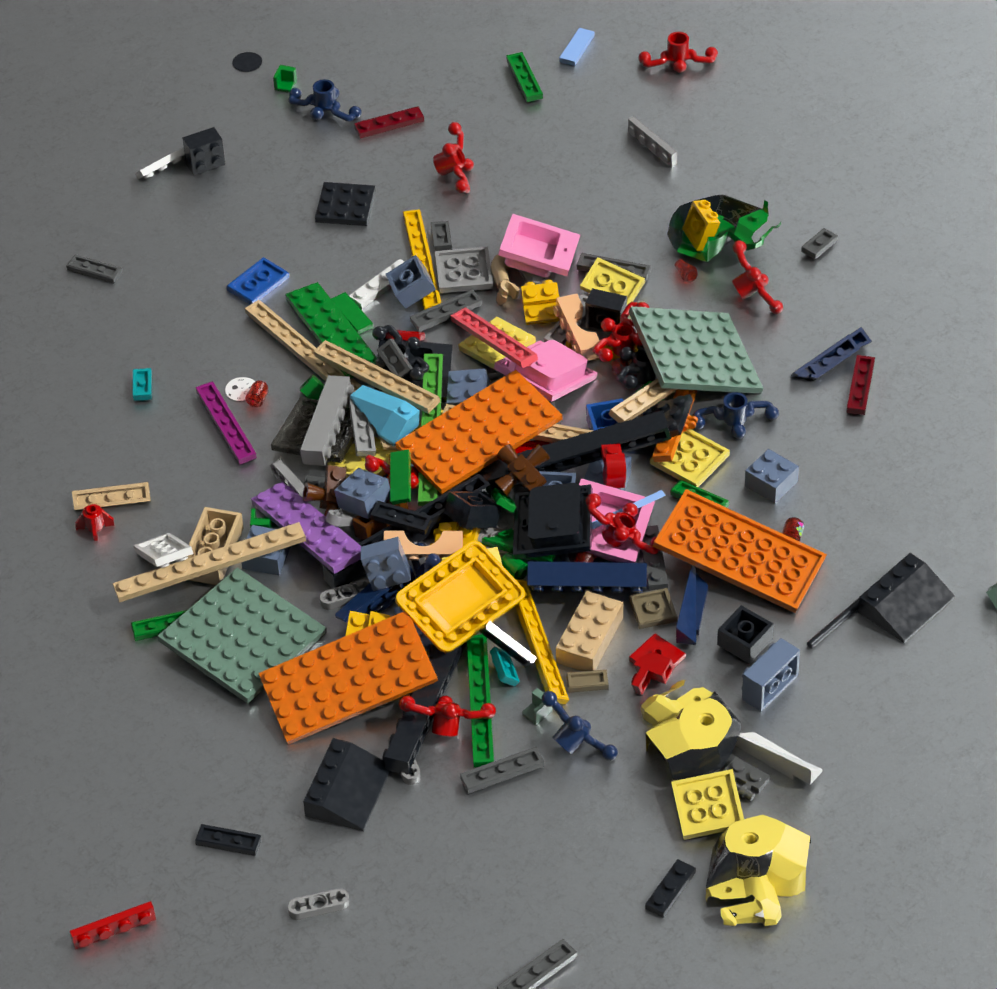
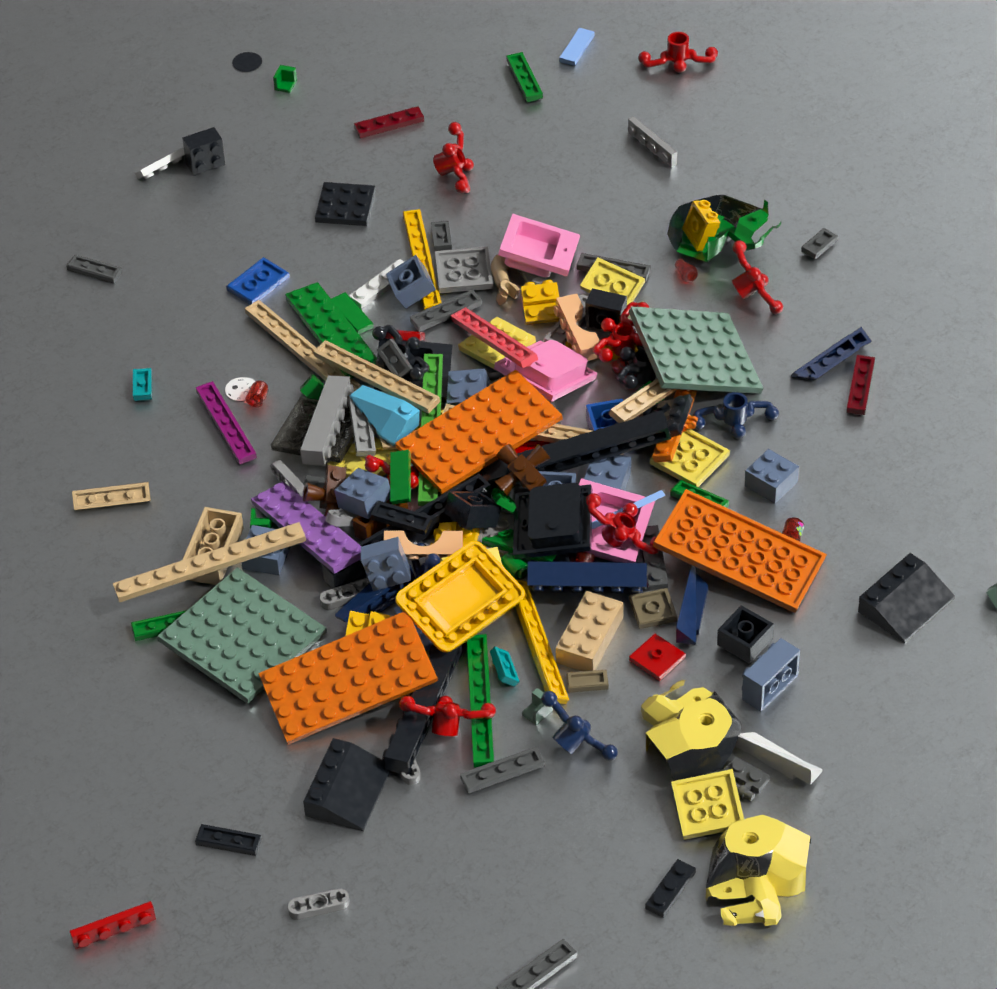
red brick [75,504,114,541] -> none
white plate [133,533,193,568] -> none
dark blue wheel [288,79,362,122] -> none
tile [479,621,537,667] -> none
red brick [601,444,626,488] -> none
red brick [631,653,675,695] -> none
black bar [807,598,859,649] -> none

